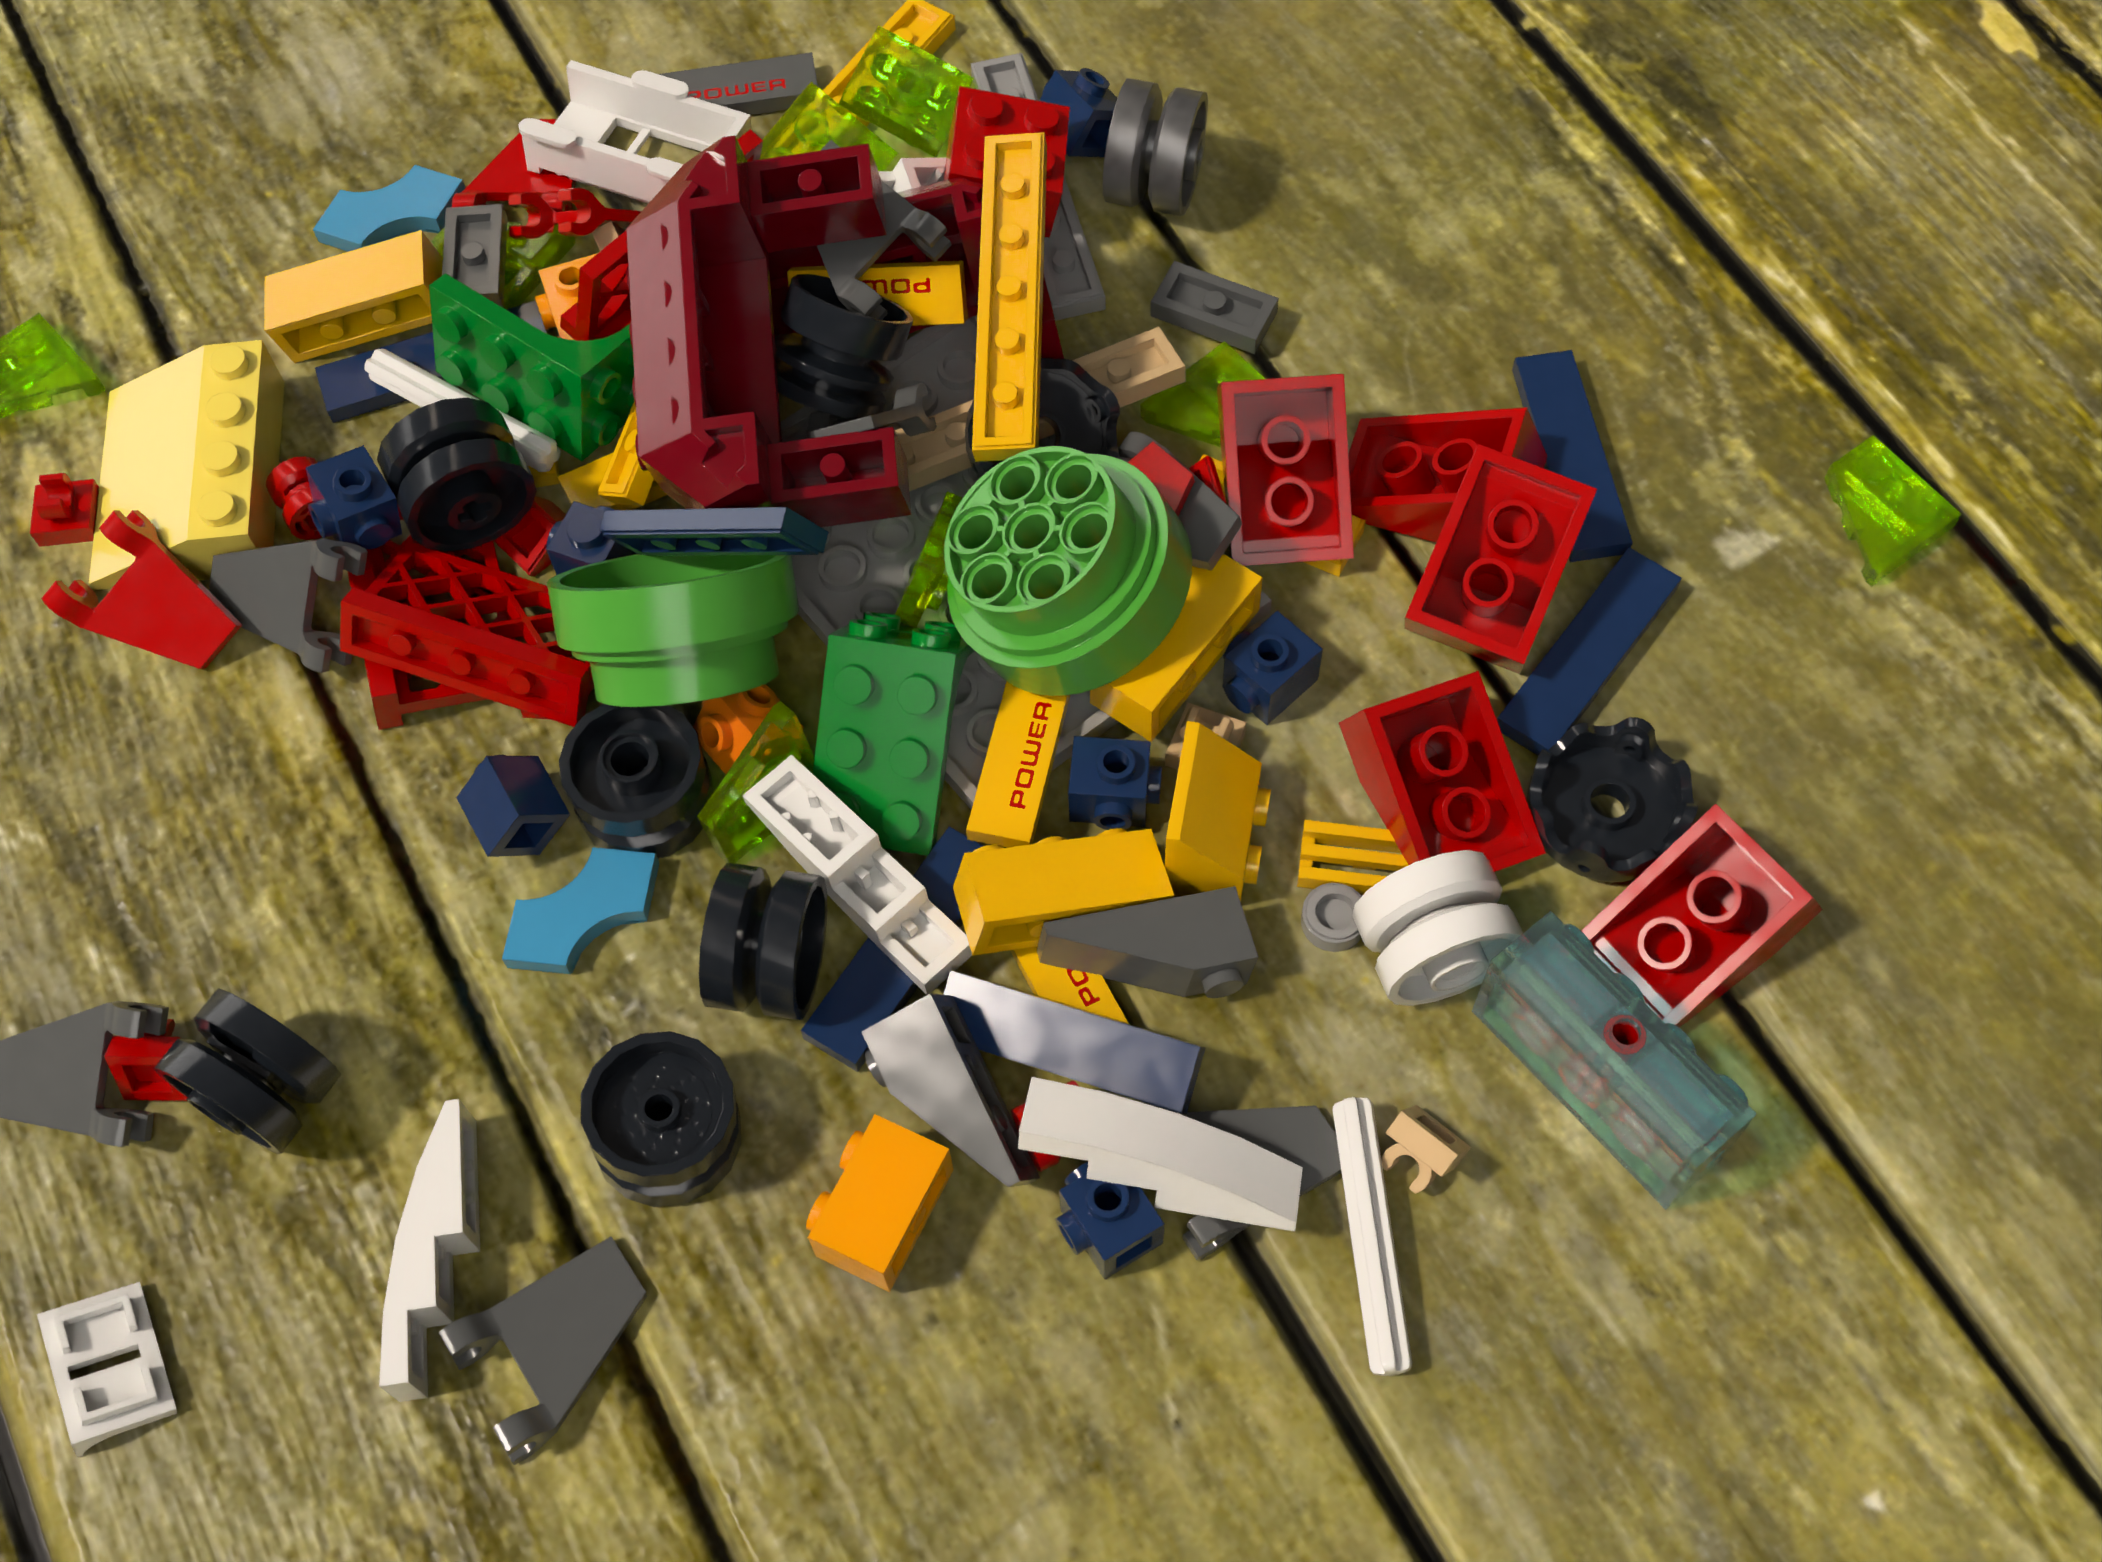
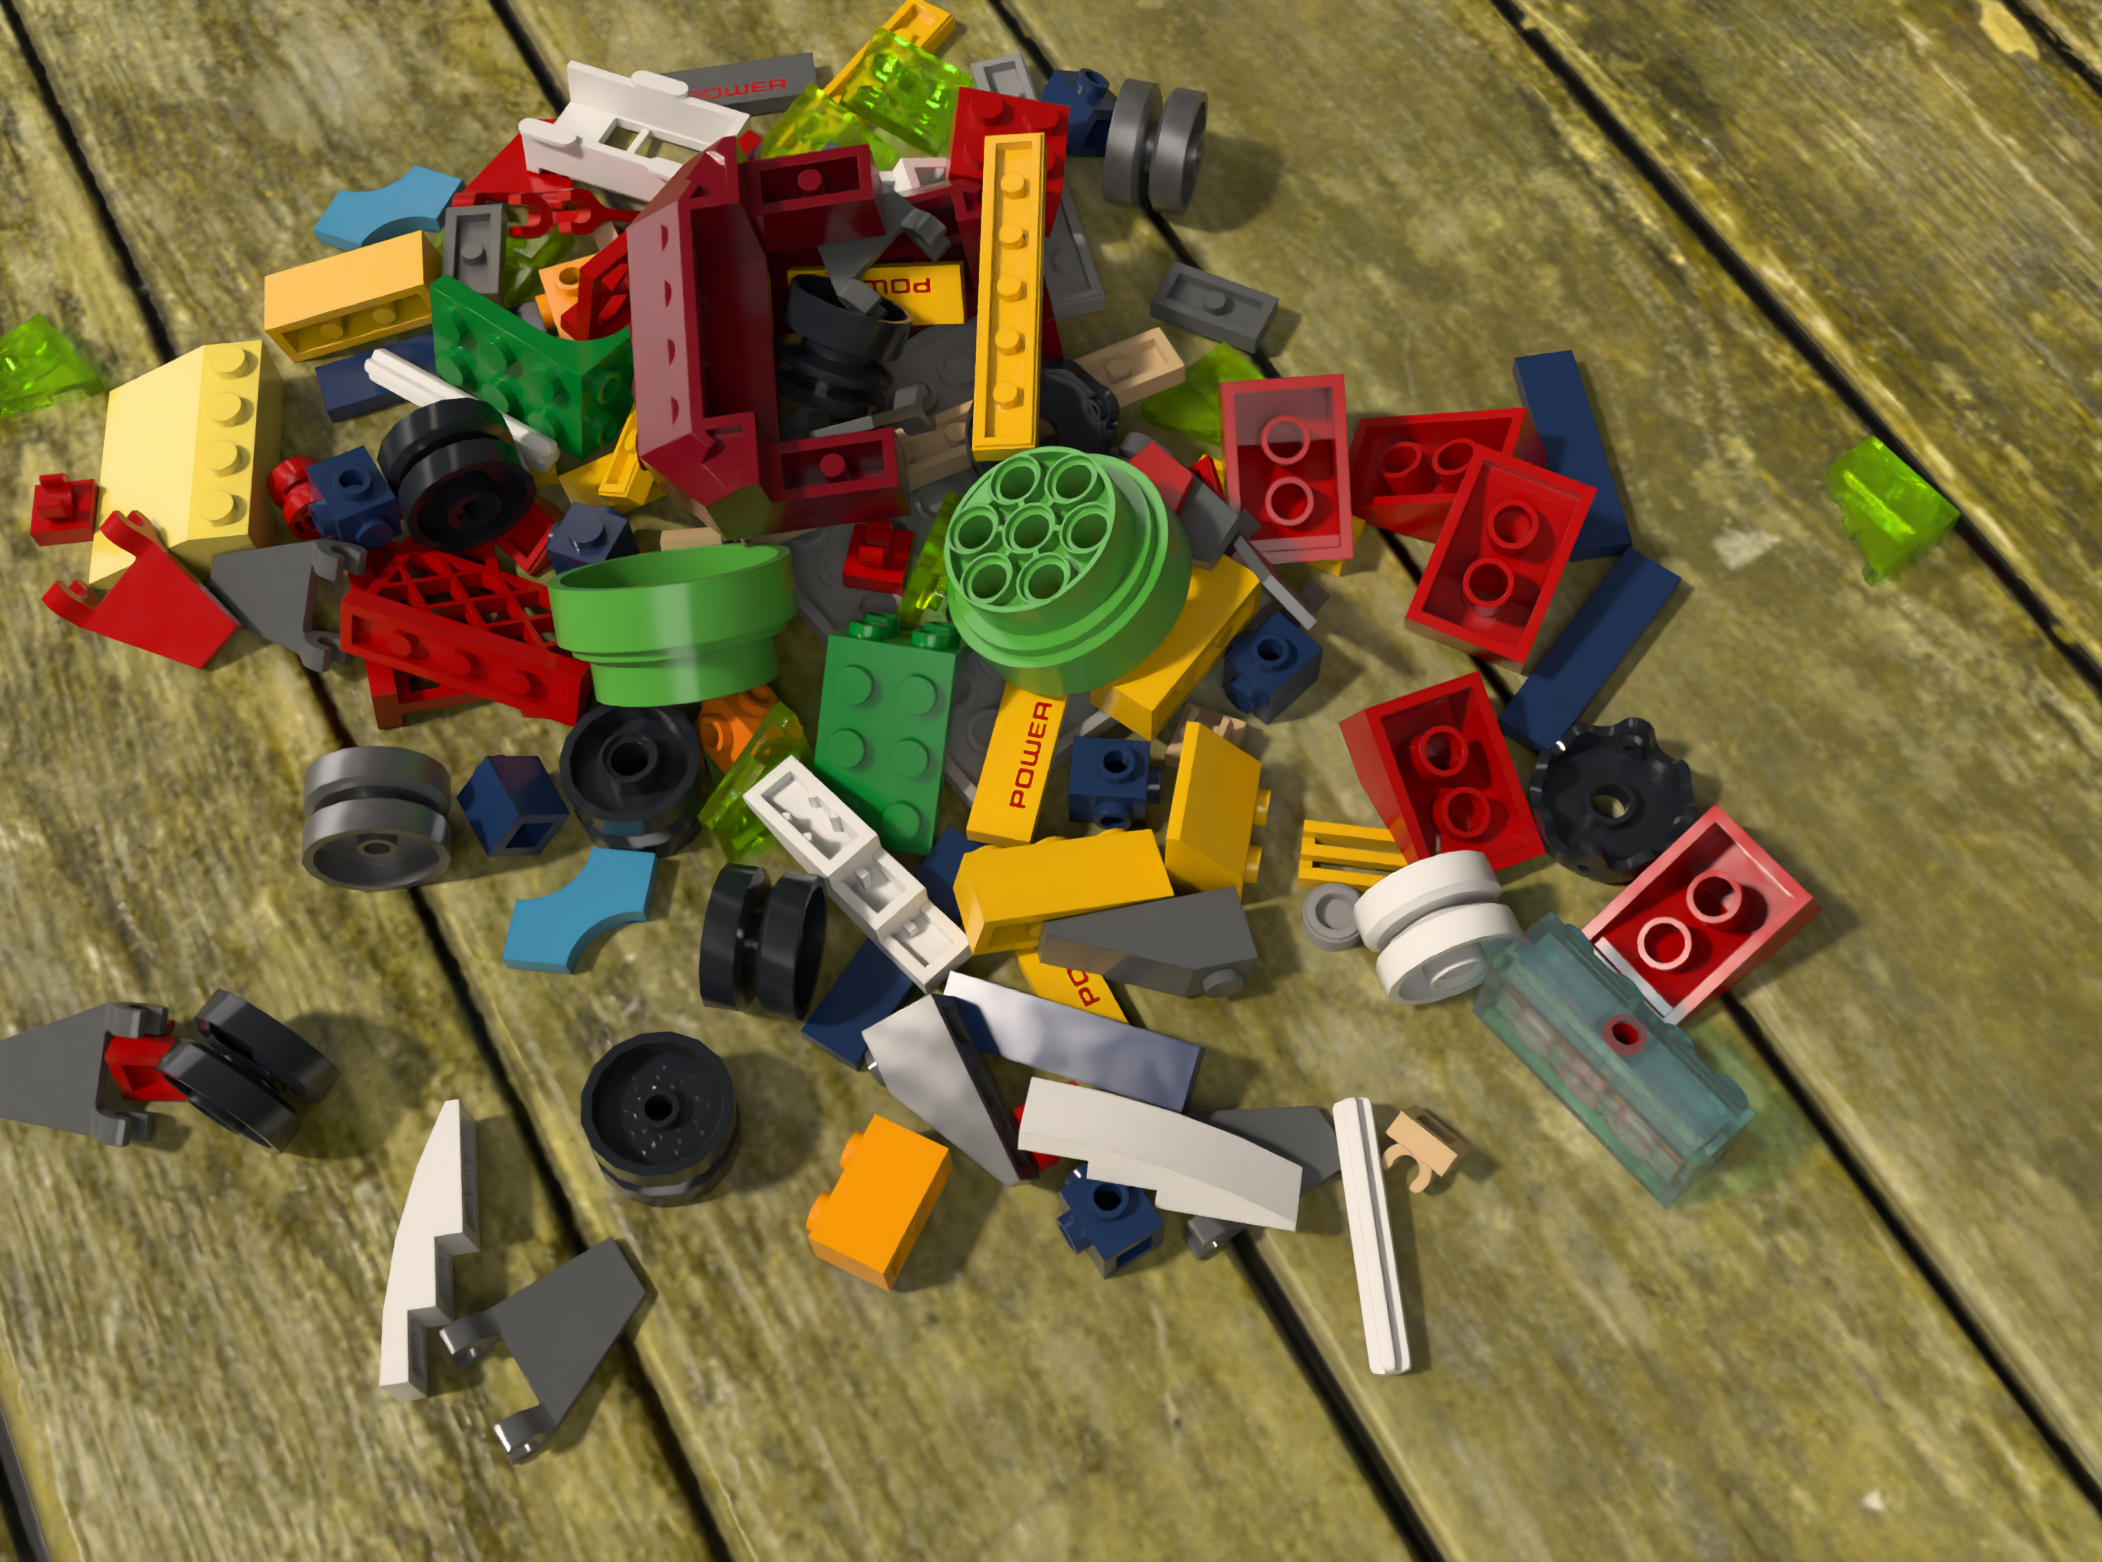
white piece [37,1282,177,1458] -> none
tile [599,507,829,556] -> none
none -> flat silver wheel [302,745,451,891]
none -> red tile [842,520,916,596]
none -> dark grey flag [1223,508,1330,630]

